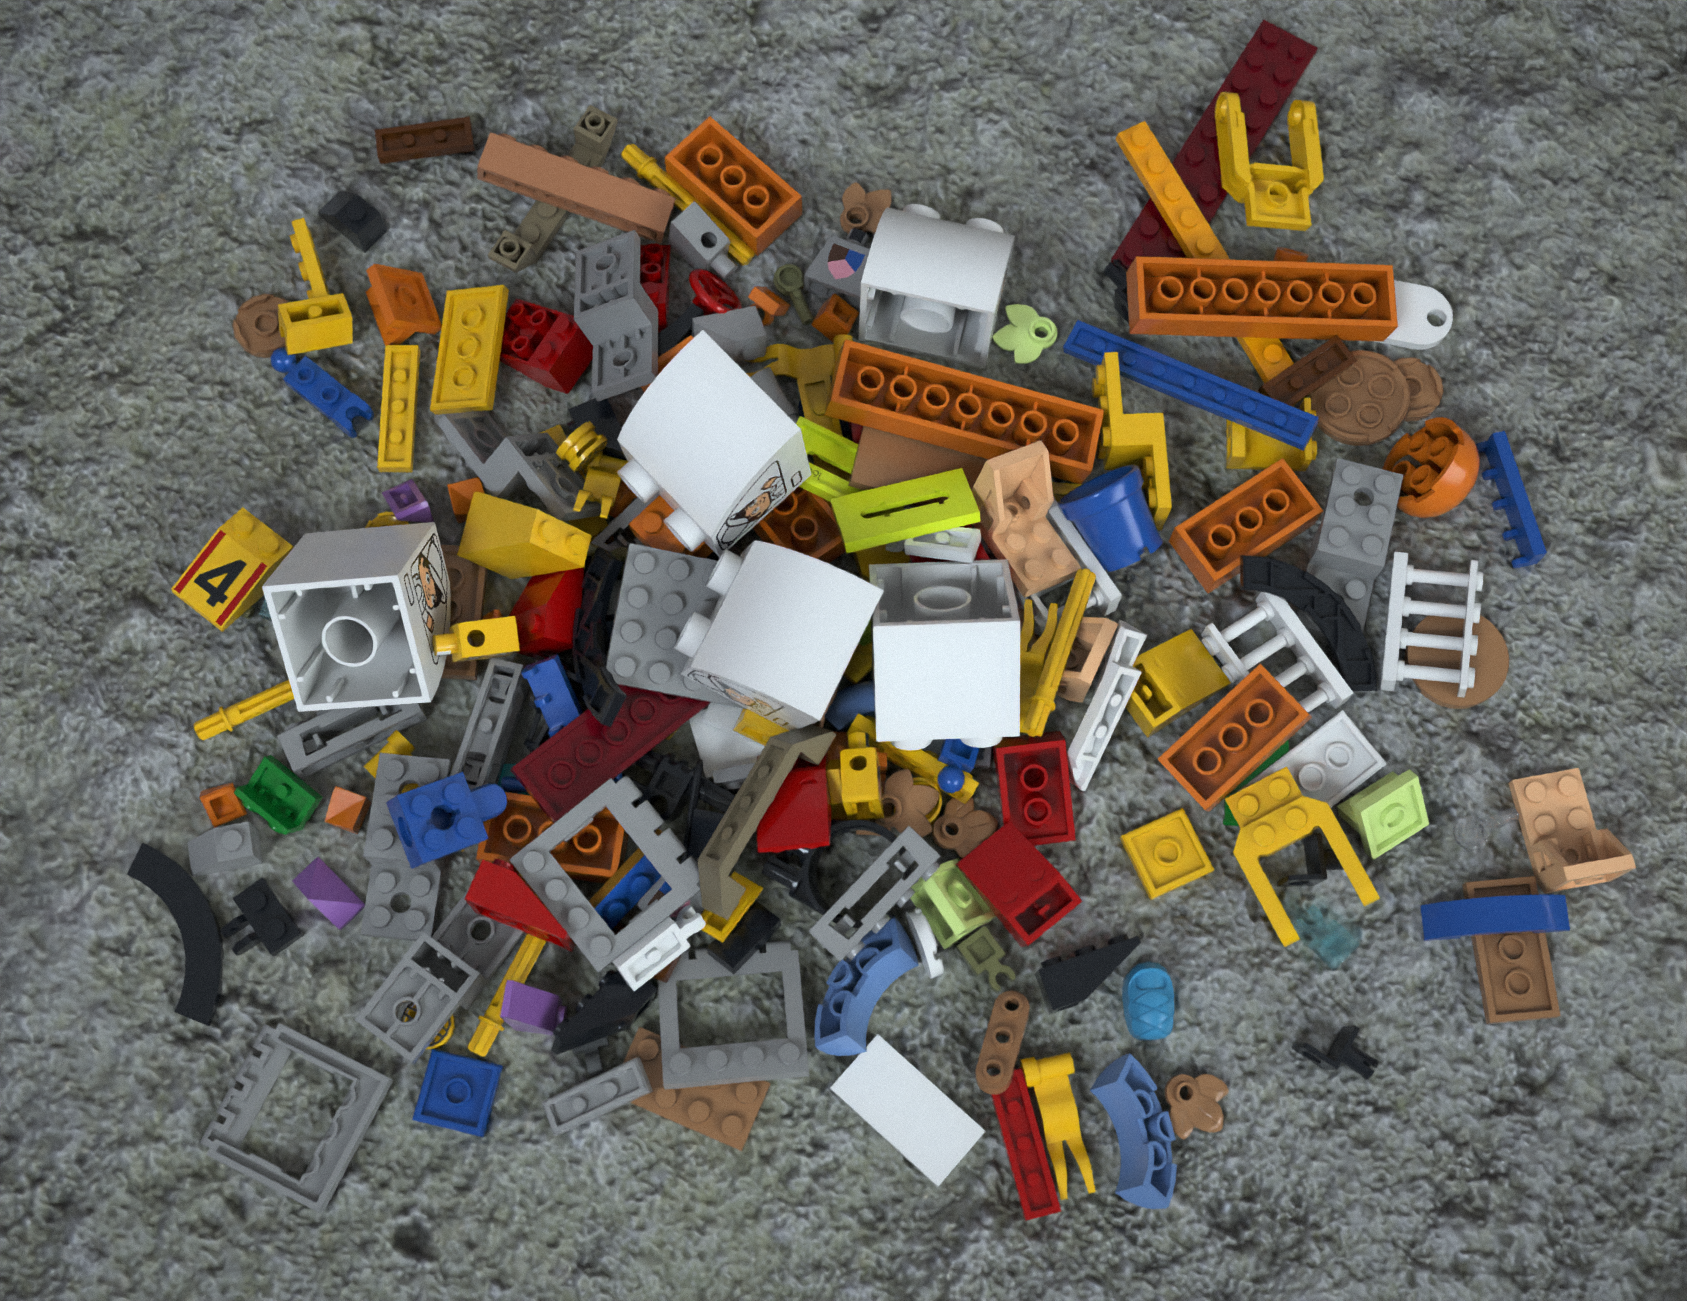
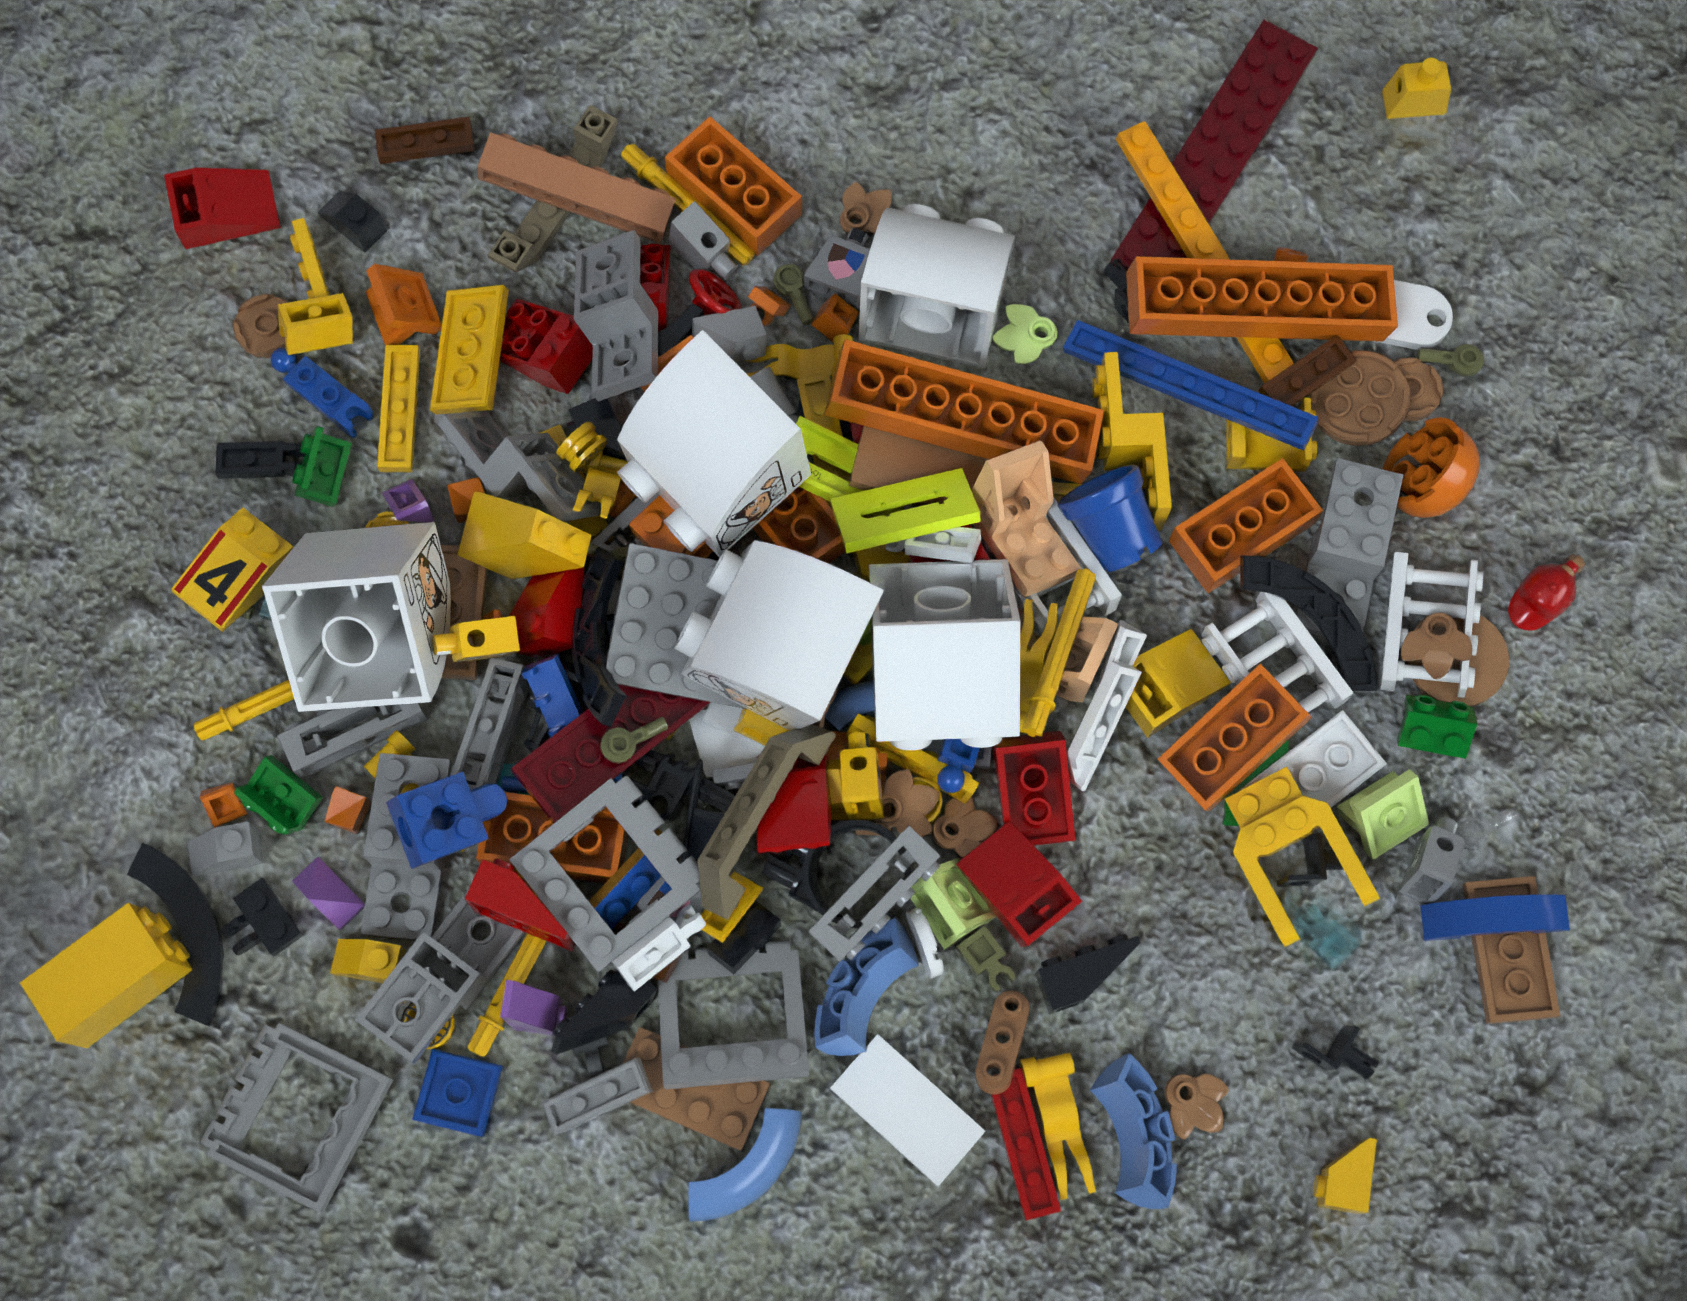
yellow tile [1120,808,1214,901] -> none
dark azure piece [1122,961,1174,1041] -> none
yellow plate [1215,92,1324,231] -> none
blue hinge [1476,431,1547,568] -> none
light nougat bracket [1508,768,1636,894] -> none
none -> yellow brick [20,902,193,1048]
none -> red slope [164,167,281,249]
none -> black hinge [215,441,305,479]
none -> green bracket [292,426,351,507]
none -> yellow slope [330,939,407,984]
none -> olive plate [600,717,668,763]
none -> medium blue brick [688,1108,802,1222]
none -> yellow slope [1313,1138,1377,1214]
none -> yellow torso [1382,57,1451,119]
none -> green bracket [1397,695,1477,759]
none -> light grey torso [1398,817,1465,904]
none -> medium nougat plate [1401,613,1472,679]
none -> olive plate [1417,344,1484,376]
none -> red hair [1508,554,1585,631]

